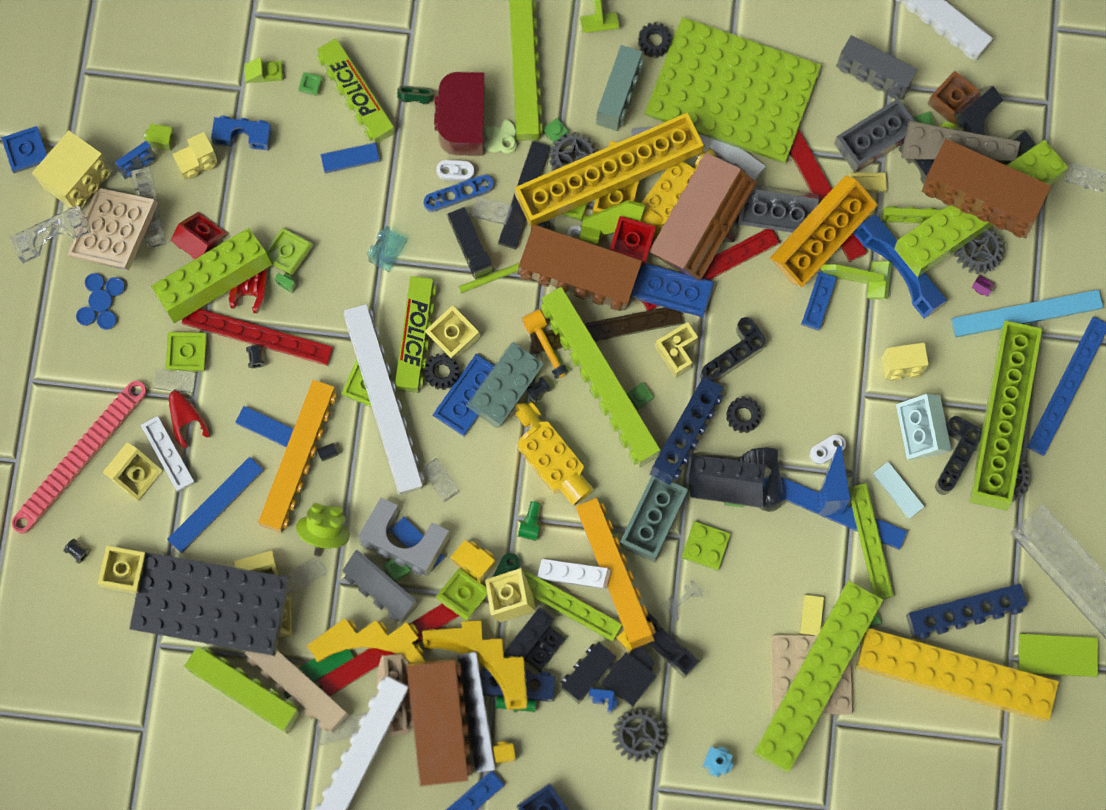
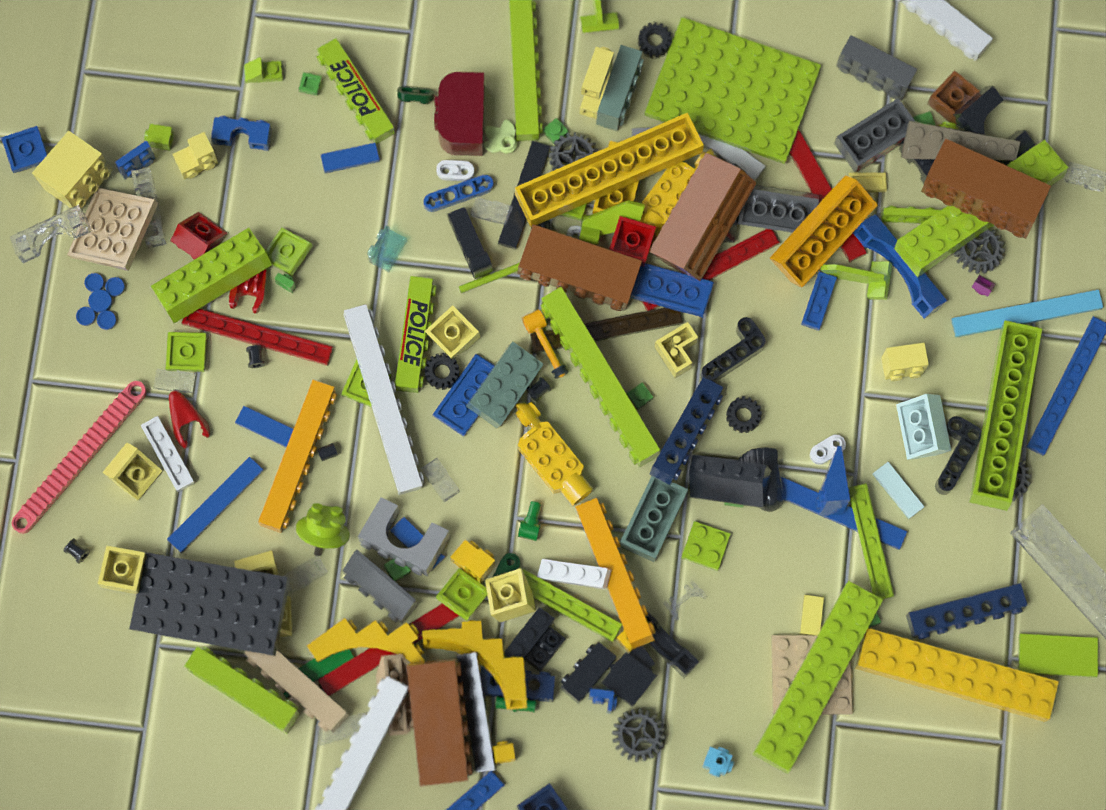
none -> light yellow arch [580,47,614,119]

